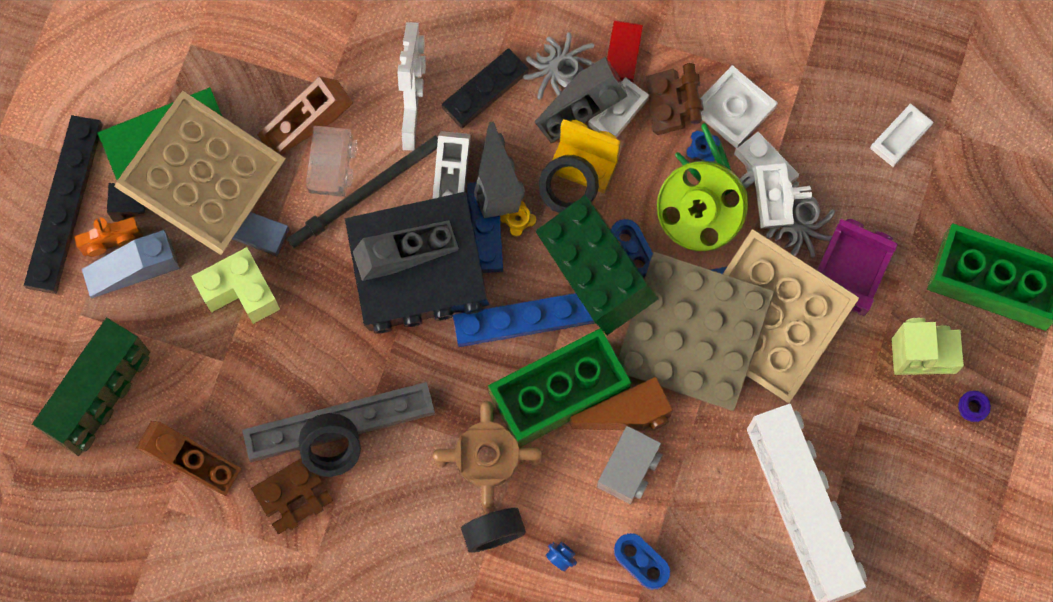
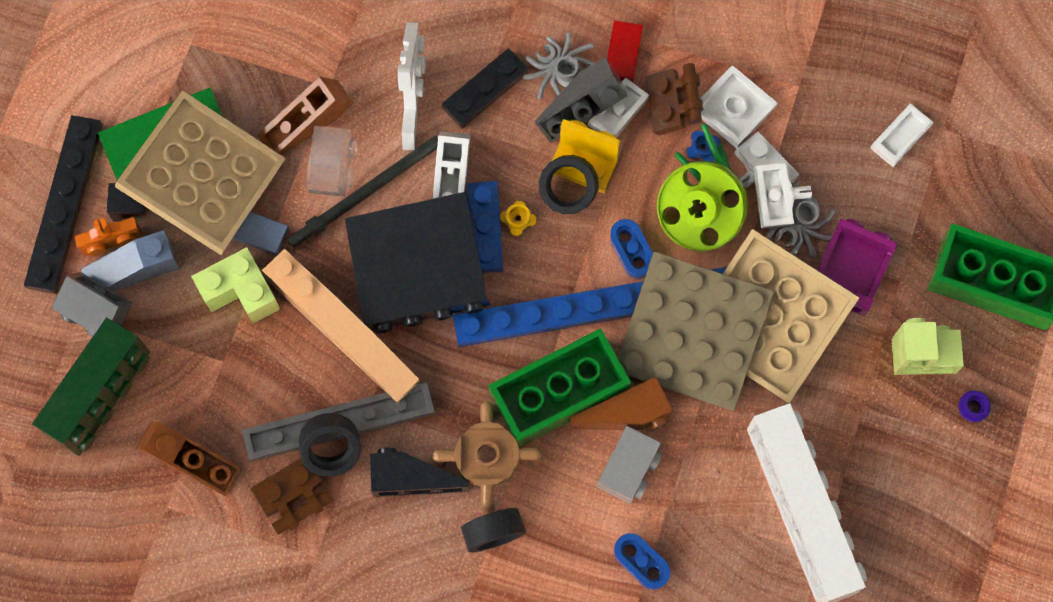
dark grey slope [353,220,459,281] -> none
dark grey slope [474,122,525,218] -> none
dark green brick [535,195,659,336] -> none
blue plate [546,542,577,572] -> none
none -> brick [52,272,132,337]
none -> light nougat slope [262,249,420,403]
none -> black slope [370,448,469,497]

